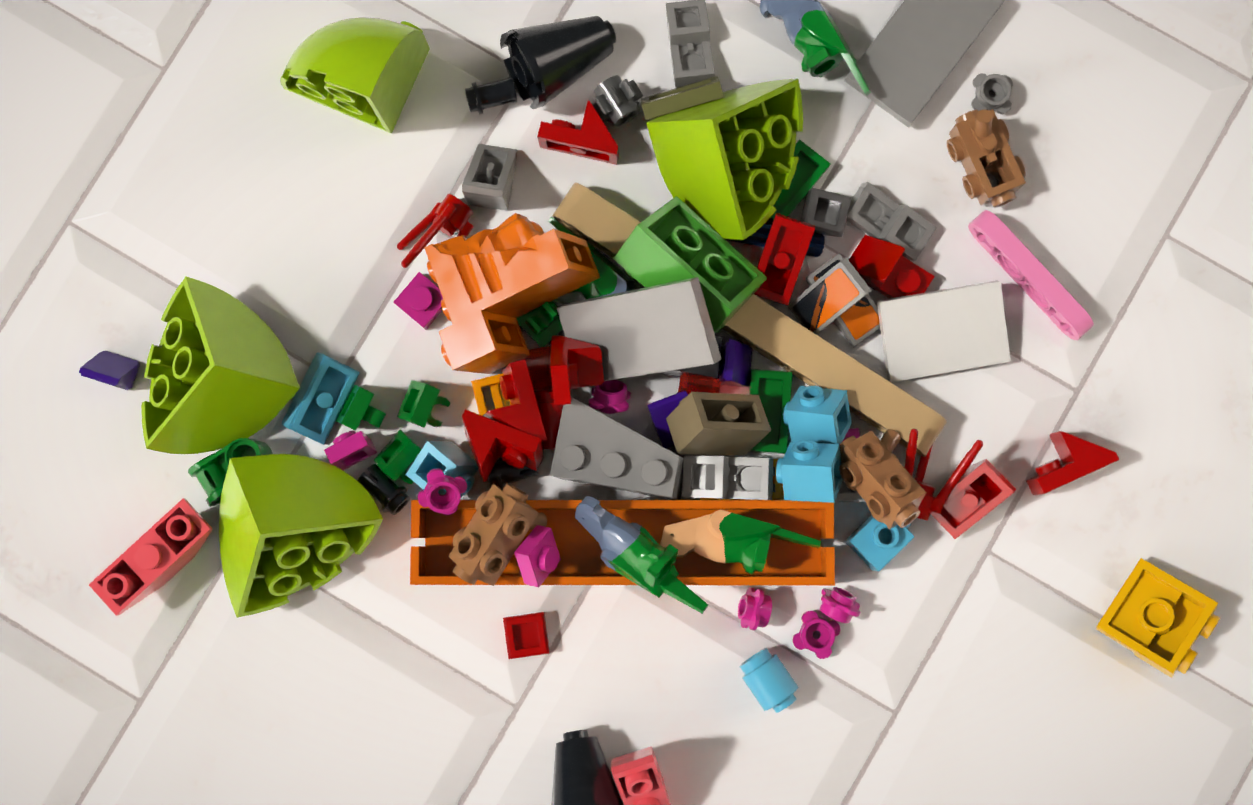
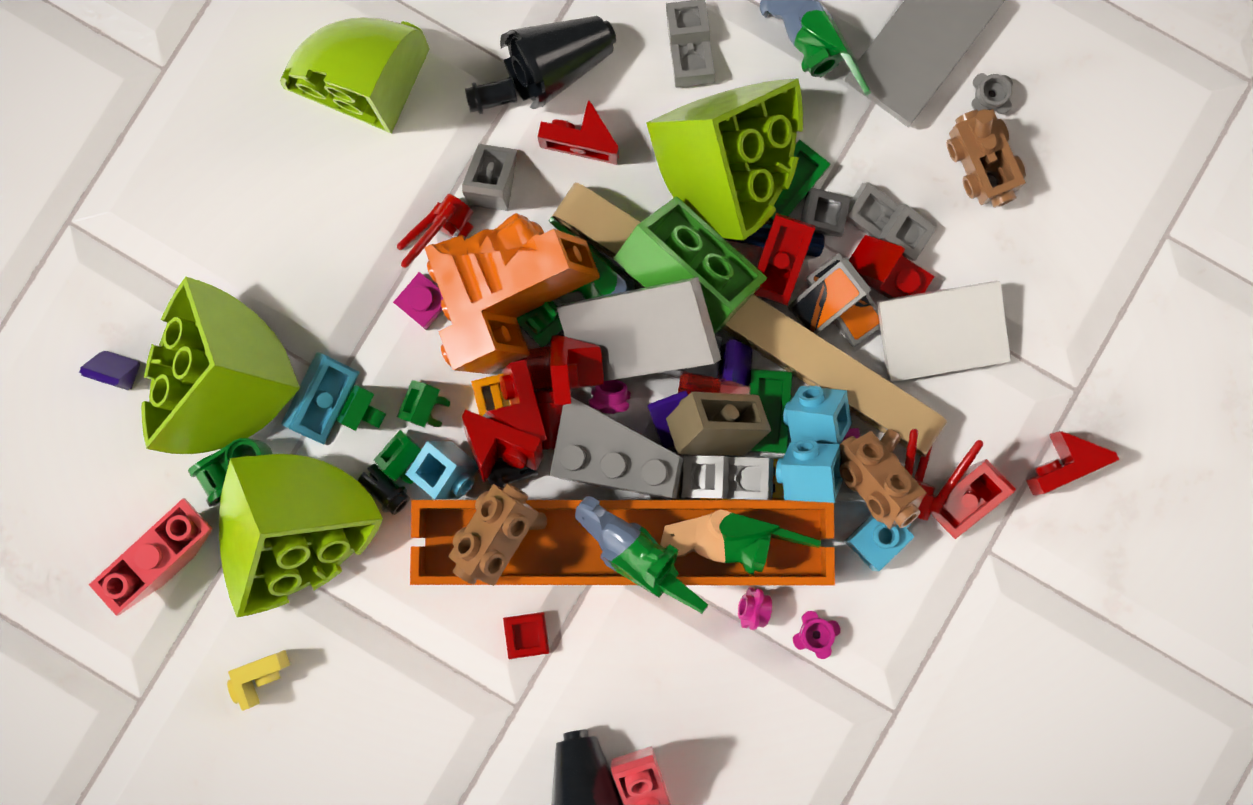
dark pink plate [324,431,378,471] -> none
dark pink plate [417,468,467,515] -> none
dark pink plate [514,525,561,588] -> none
dark grey gear [593,75,643,126] -> none
olive tile [641,76,724,120] -> none
medium azure brick [739,648,799,713] -> none
dark pink plate [819,587,861,623] -> none
bright pink beam [968,210,1094,340] -> none
yellow plate [1096,558,1221,678] -> none
none -> light yellow bracket [227,650,290,711]

